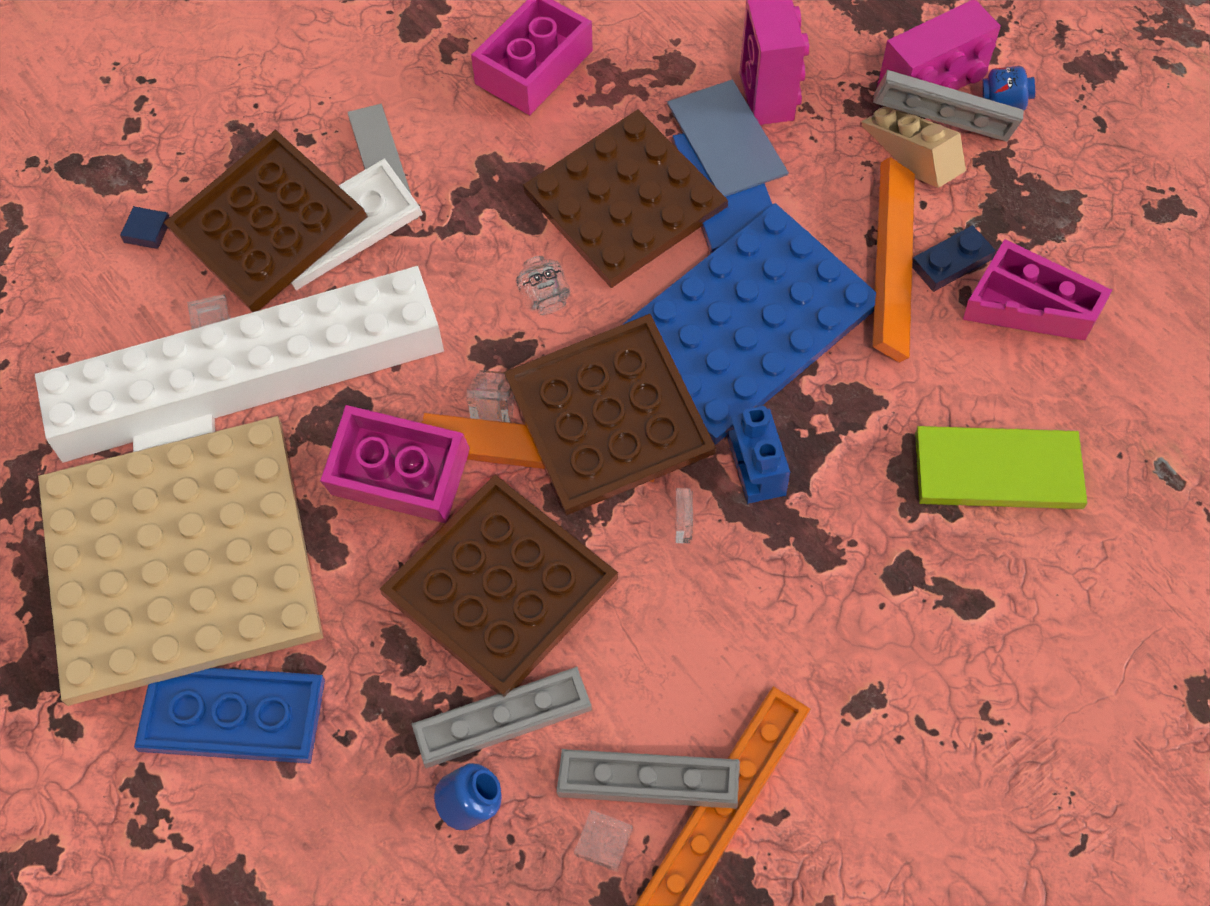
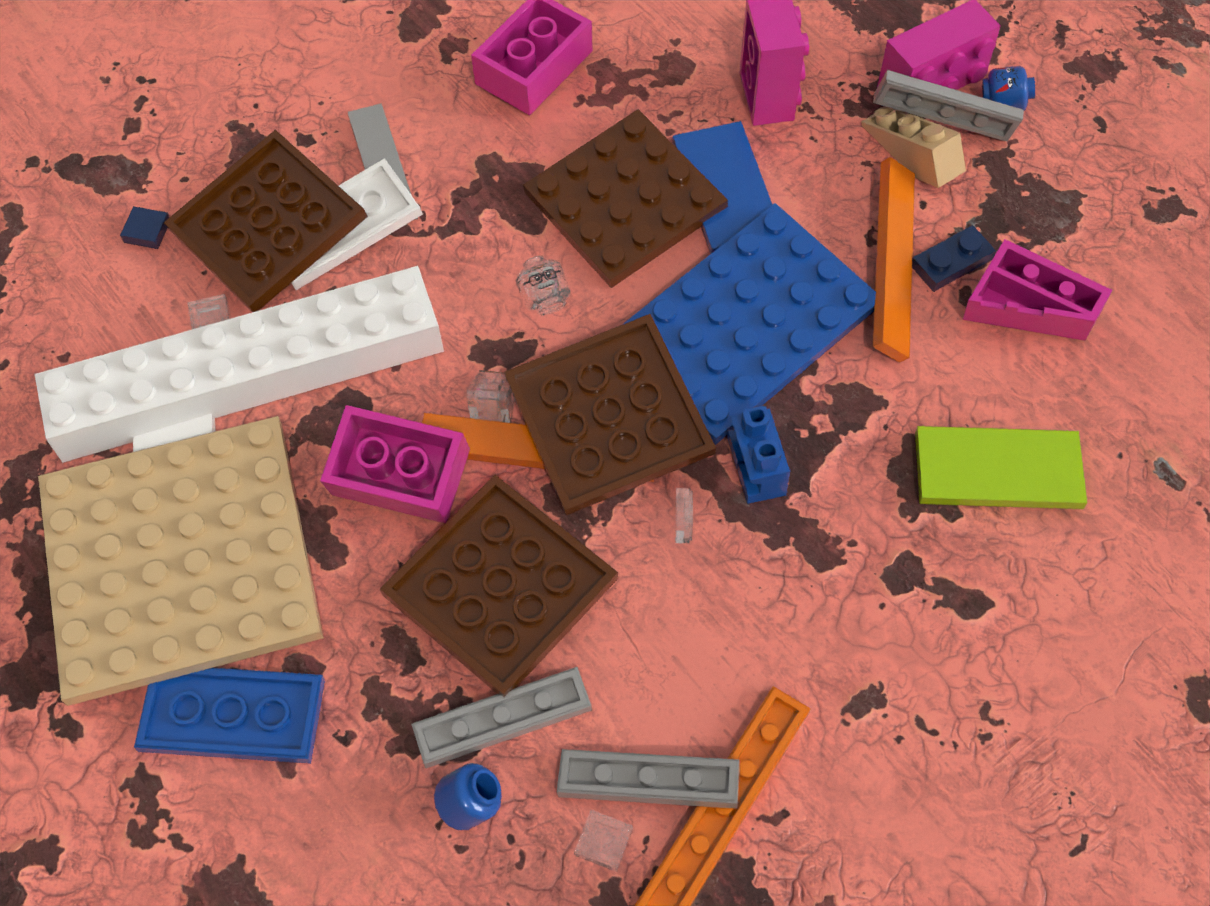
sand blue piece [667,79,789,197] -> none

